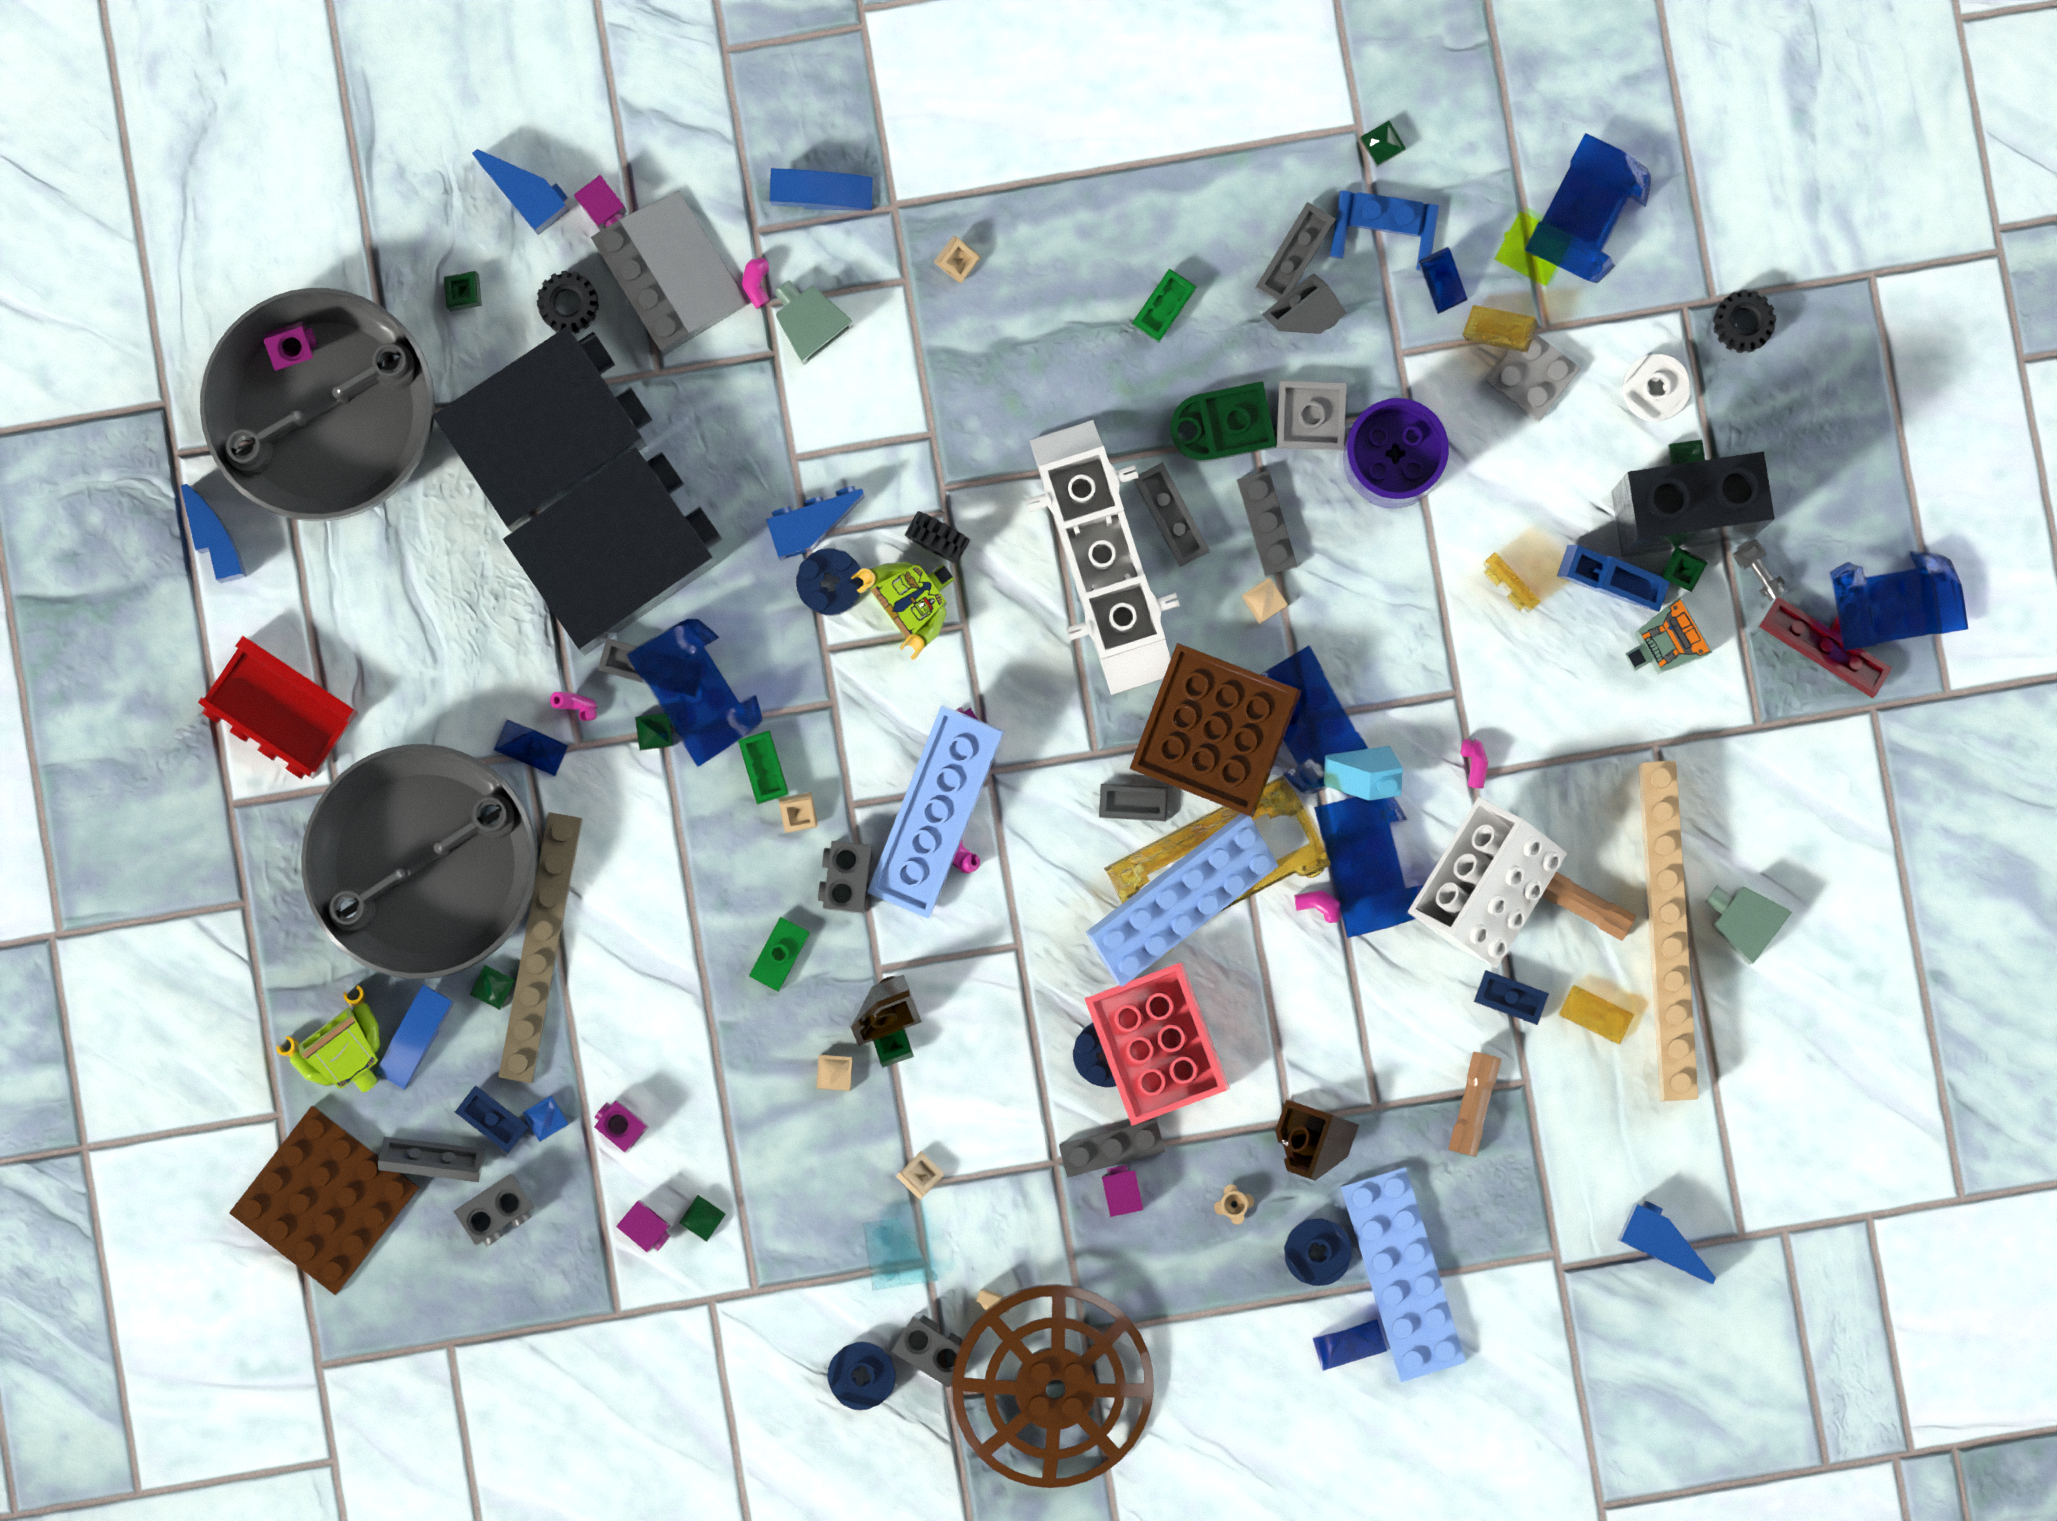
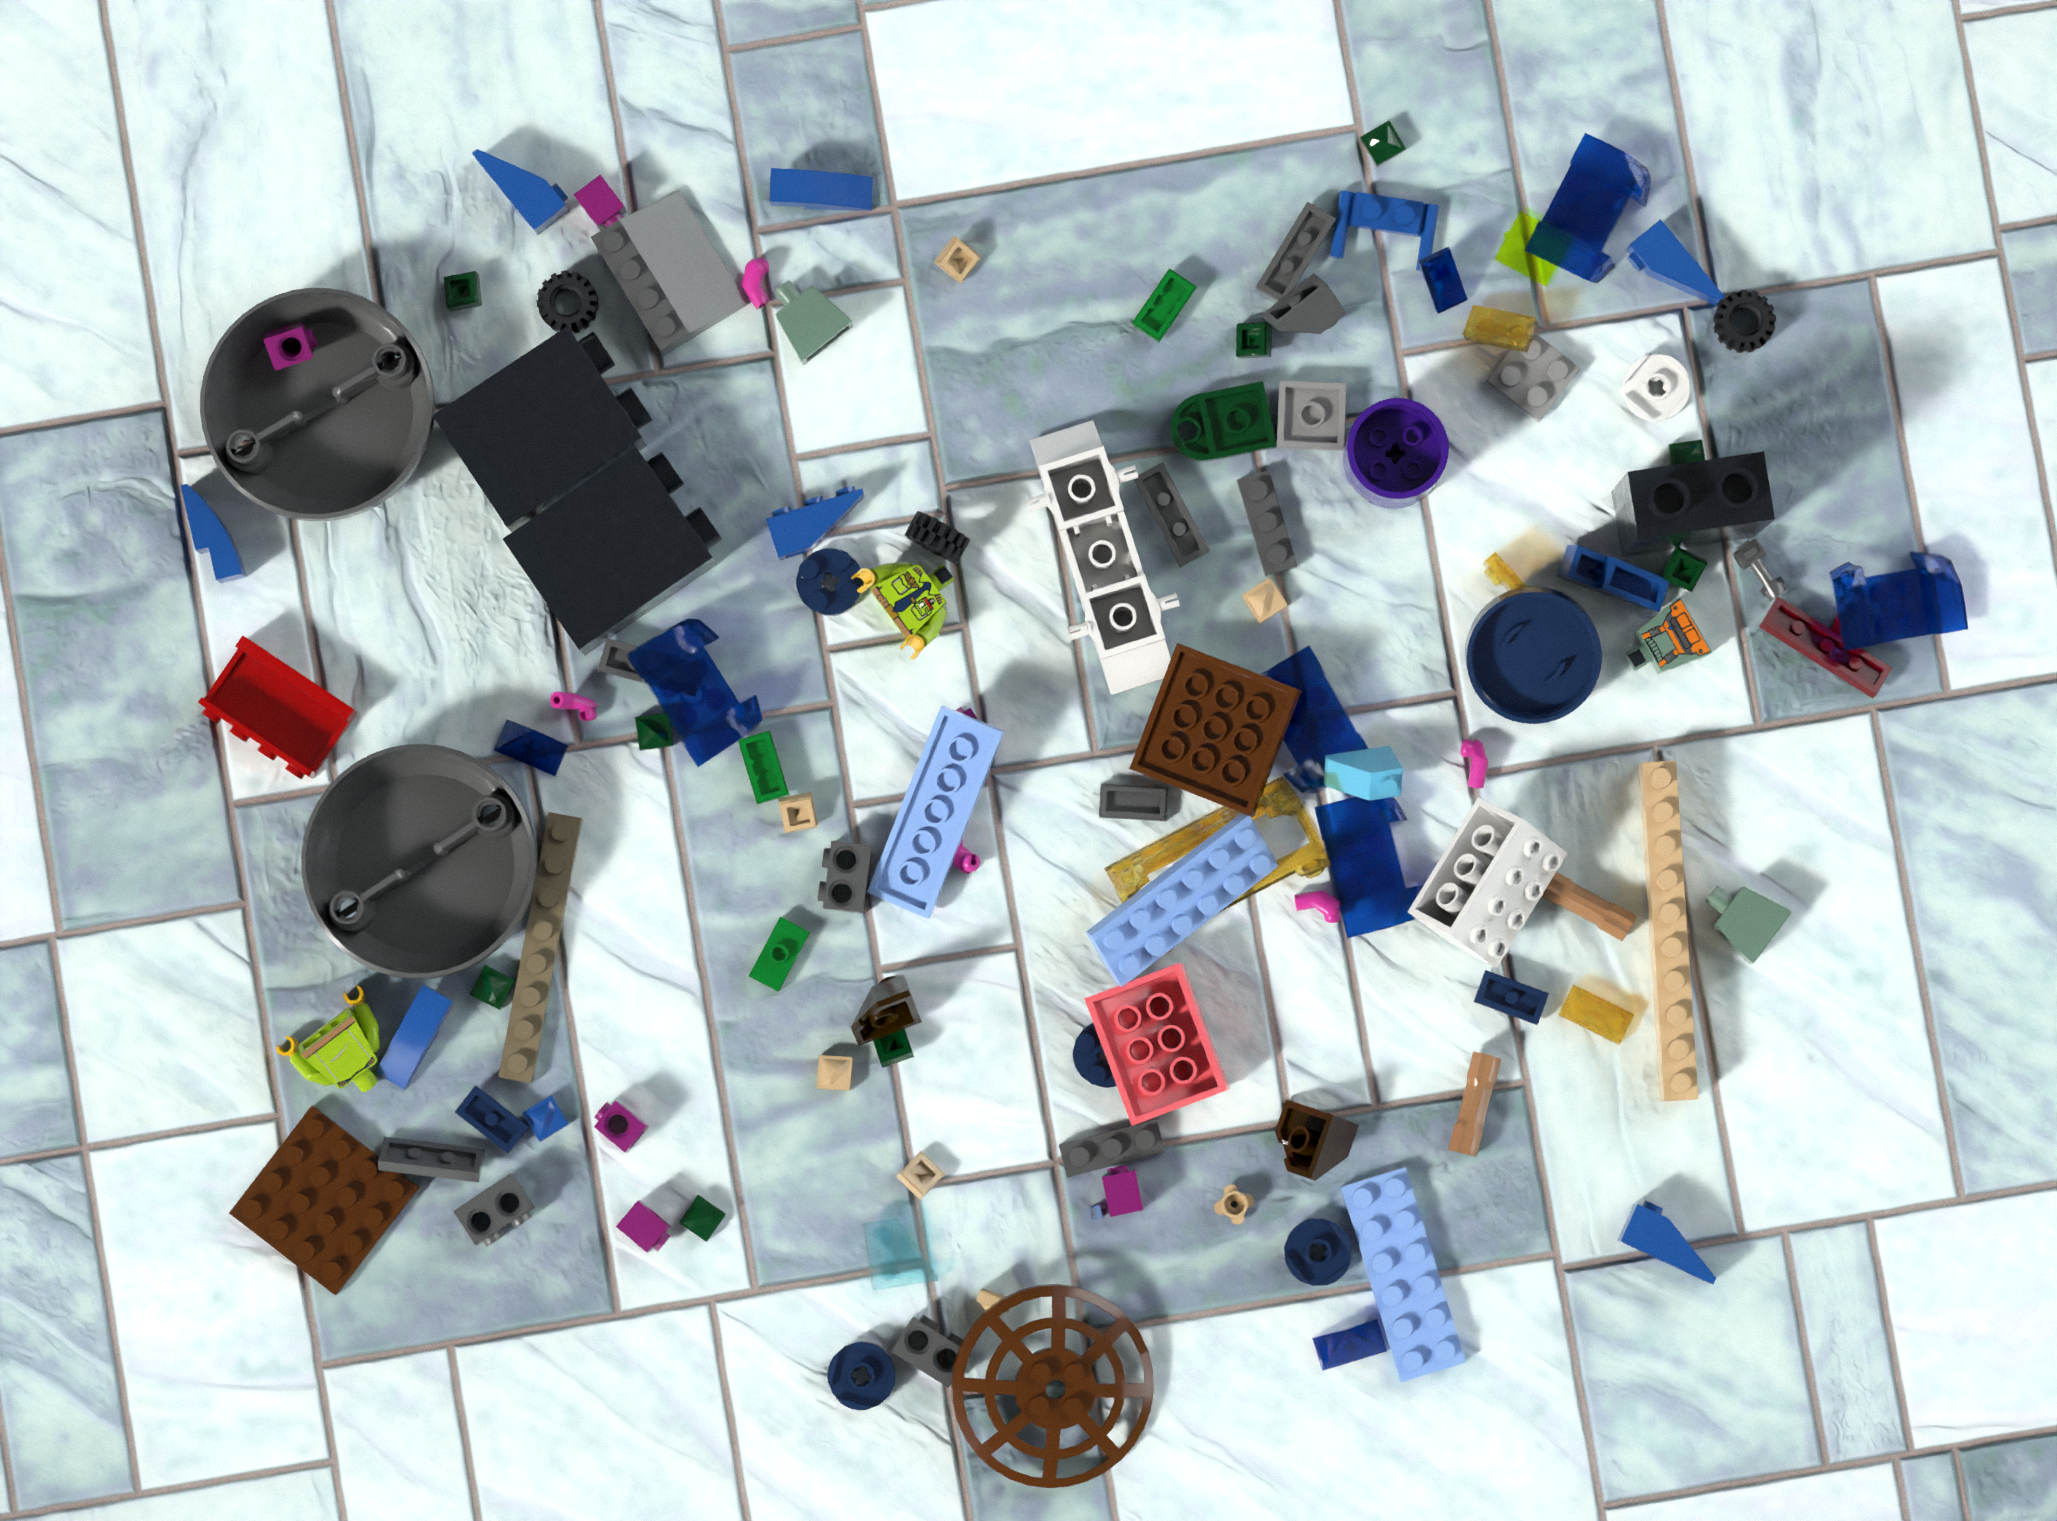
none -> medium blue piece [1089,1204,1106,1220]
none -> dark green tile [1236,322,1272,358]
none -> dark blue piece [1465,586,1602,724]
none -> blue slope [1626,219,1725,306]

